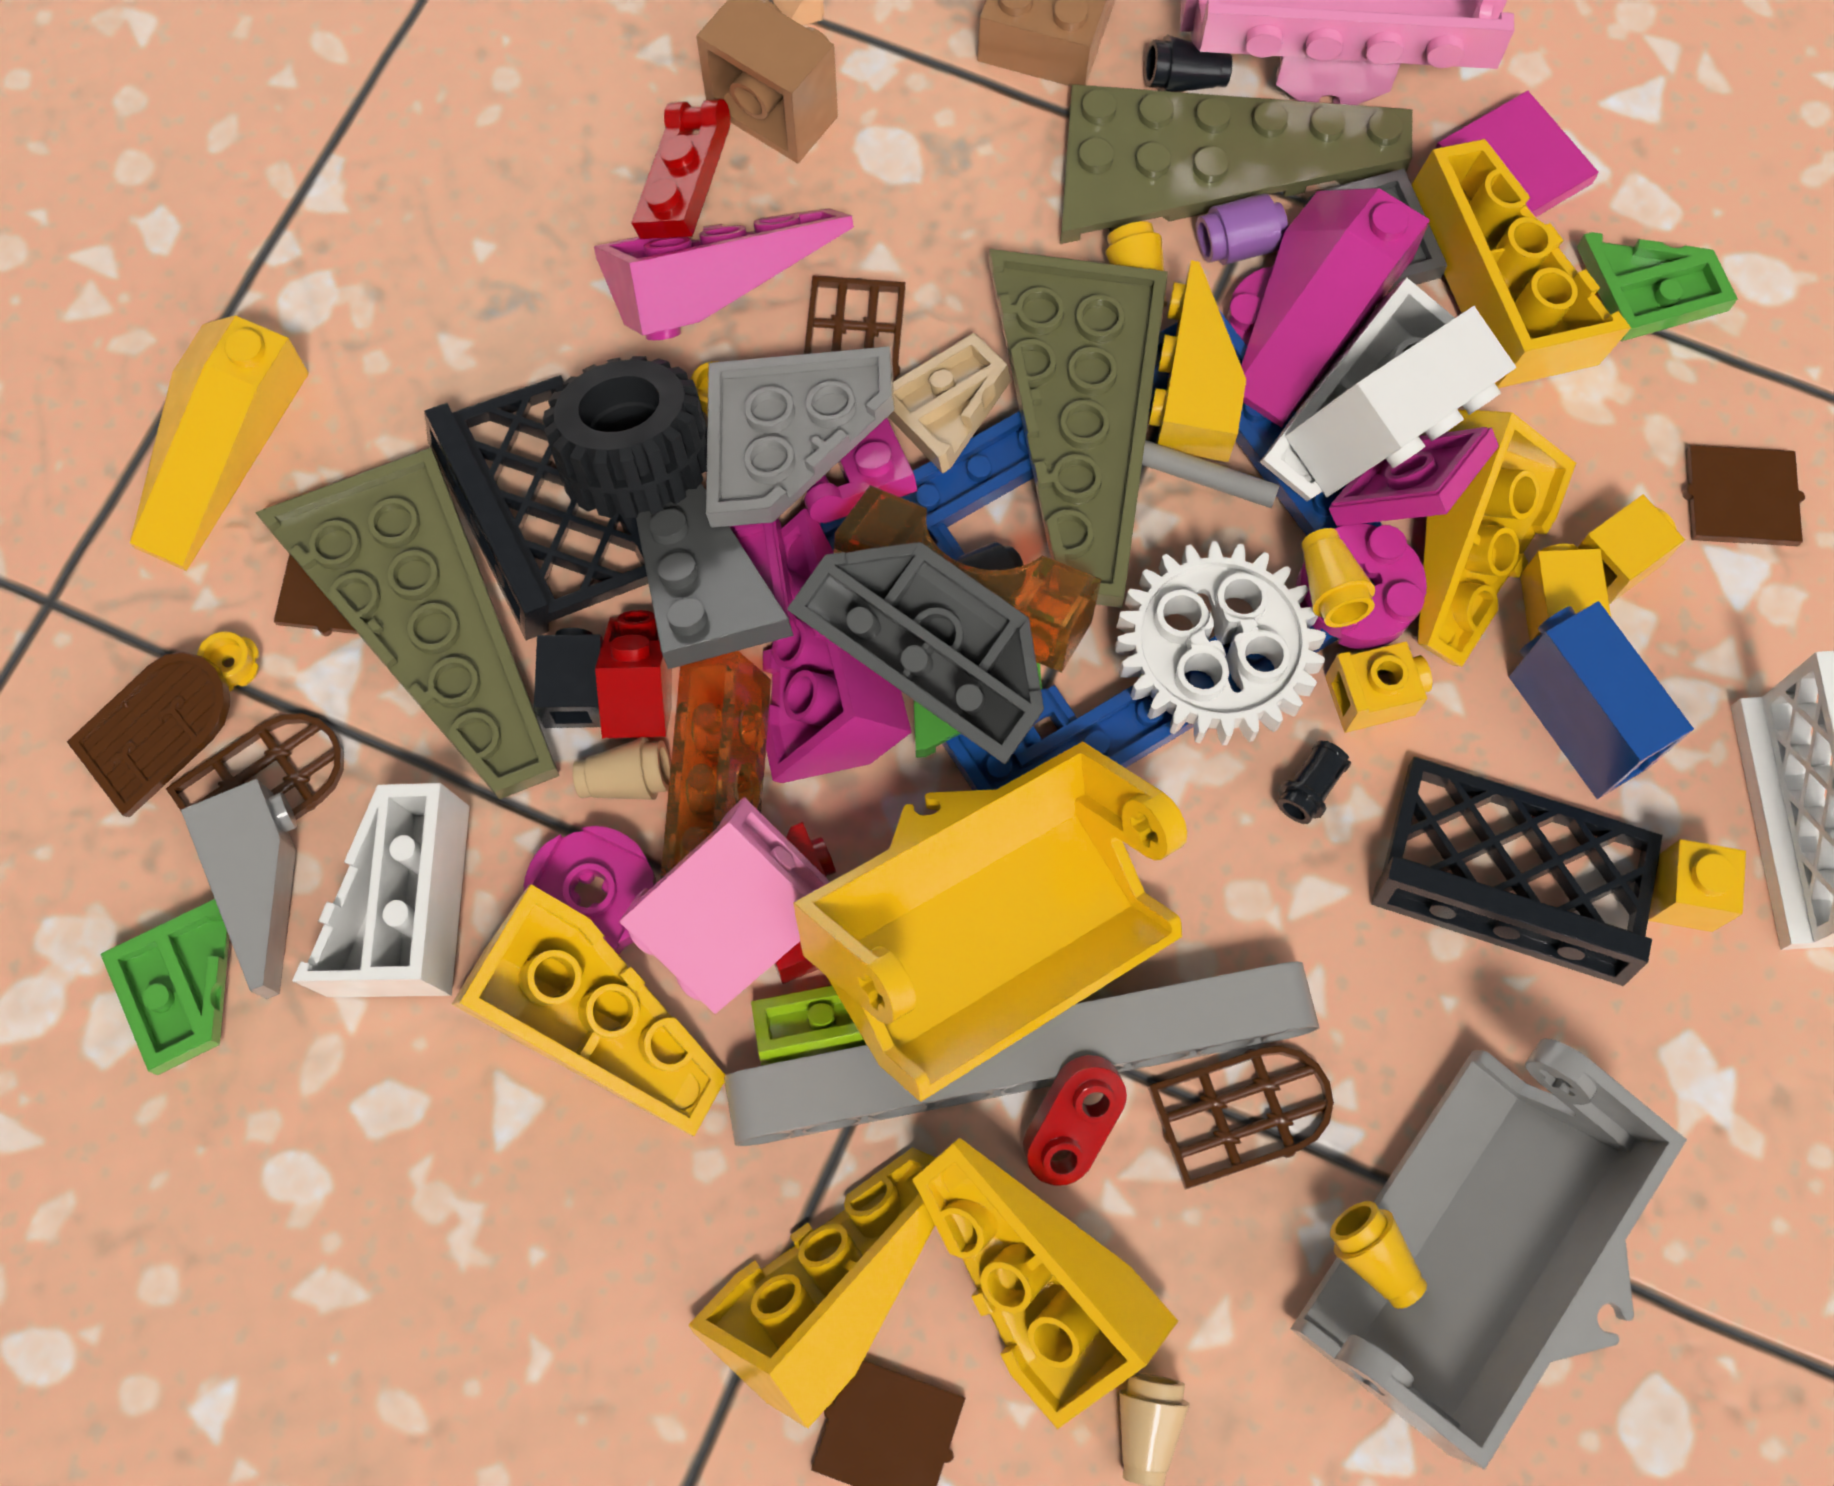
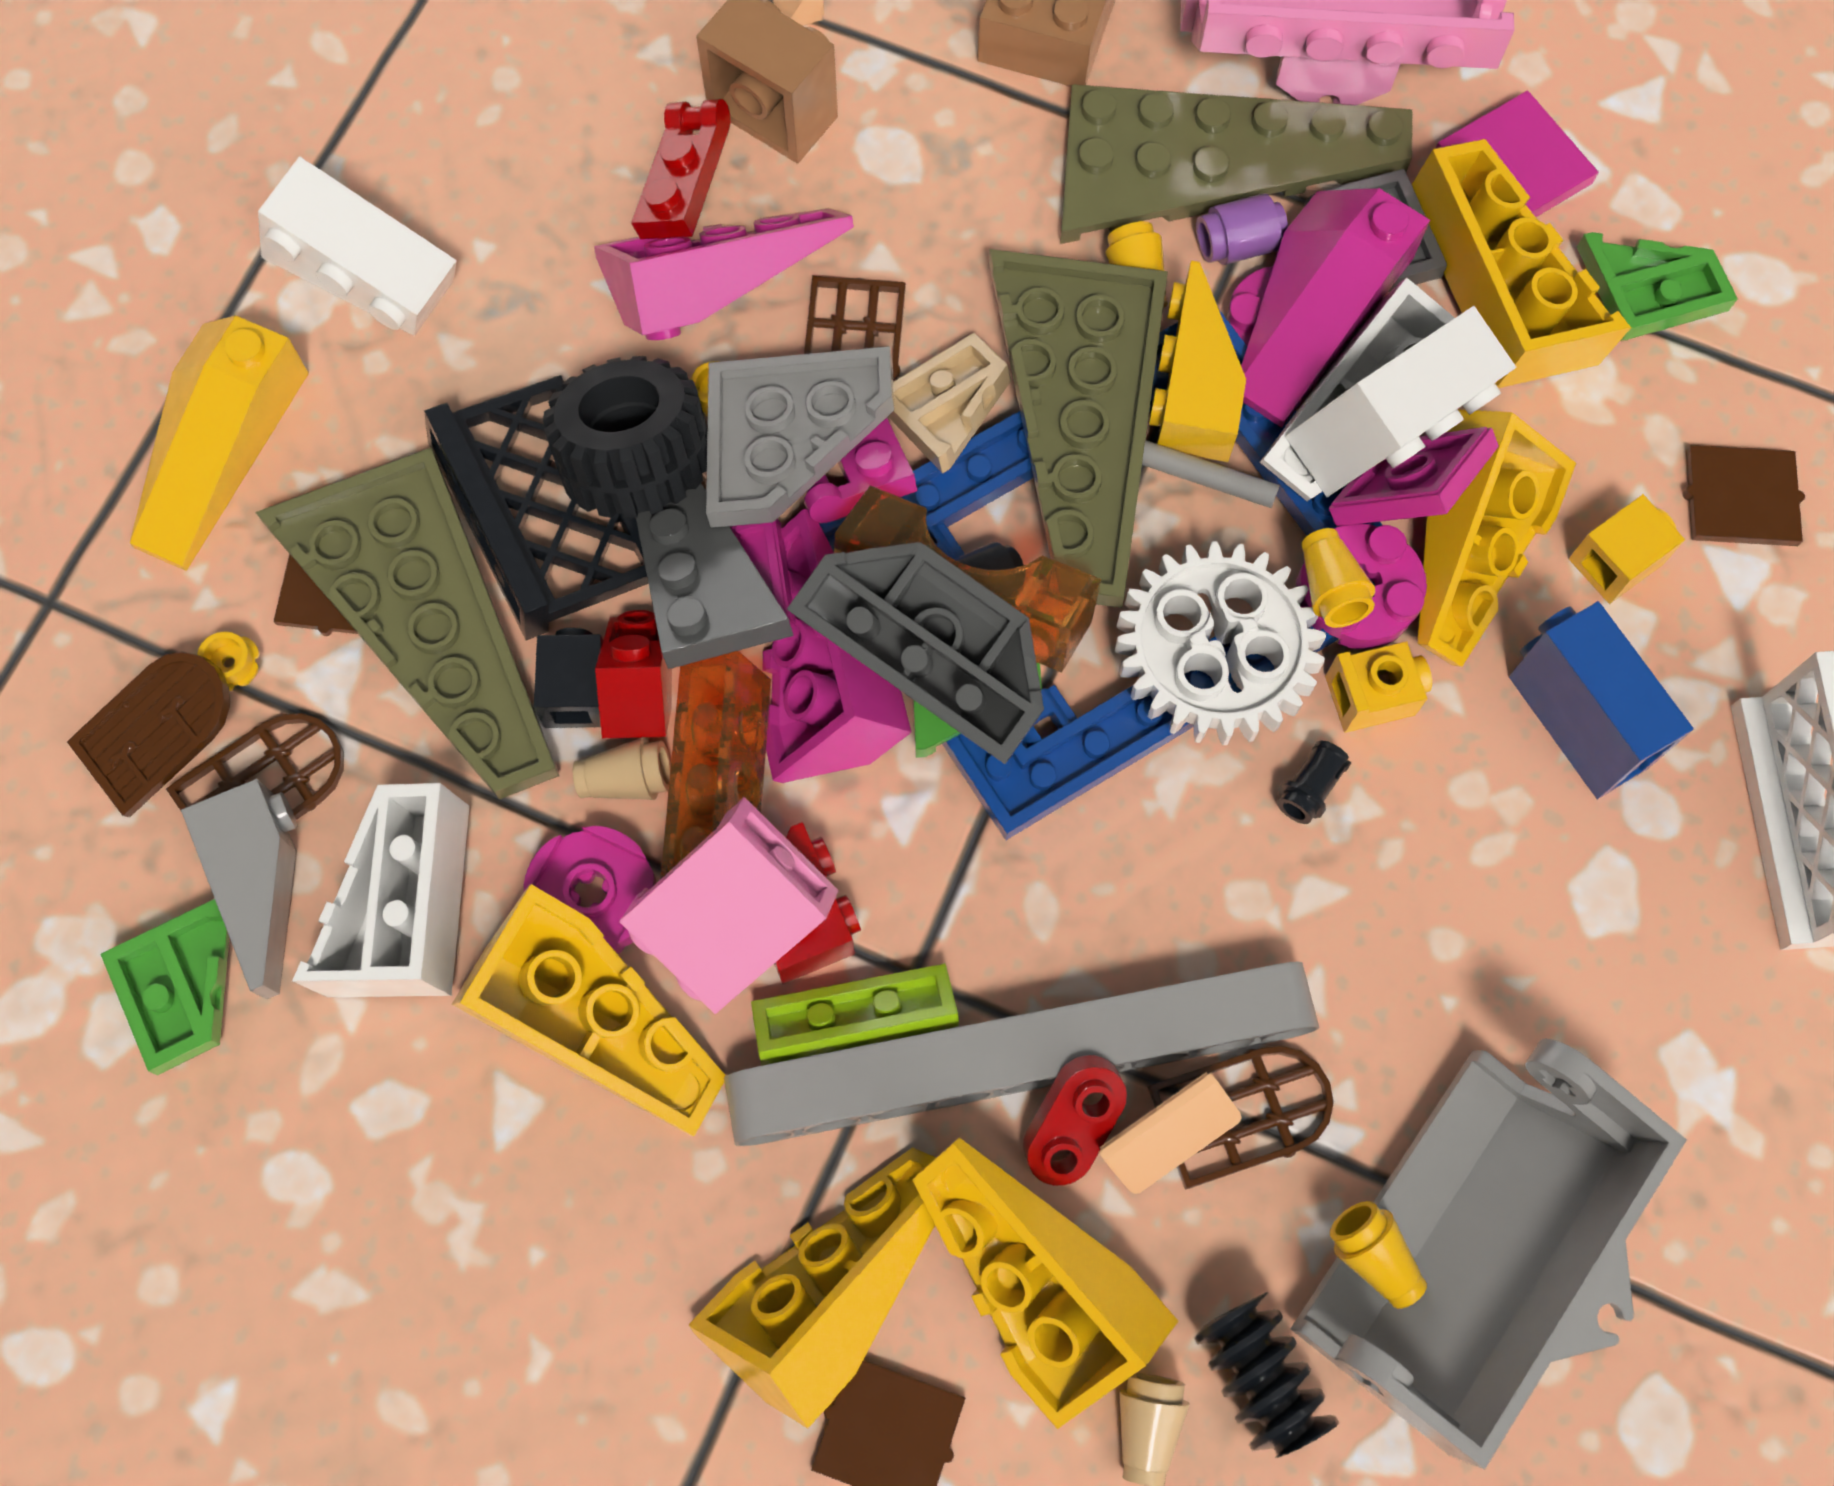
yellow piece [793,741,1188,1102] -> none
black cone [1144,35,1232,92] -> none
black fence [1371,757,1663,986] -> none
yellow brick [1520,543,1611,641] -> none
yellow brick [1648,839,1746,932] -> none
none -> white wedge [258,156,457,336]
none -> light nougat slope [1099,1072,1242,1194]
none -> black piece [1194,1291,1339,1458]

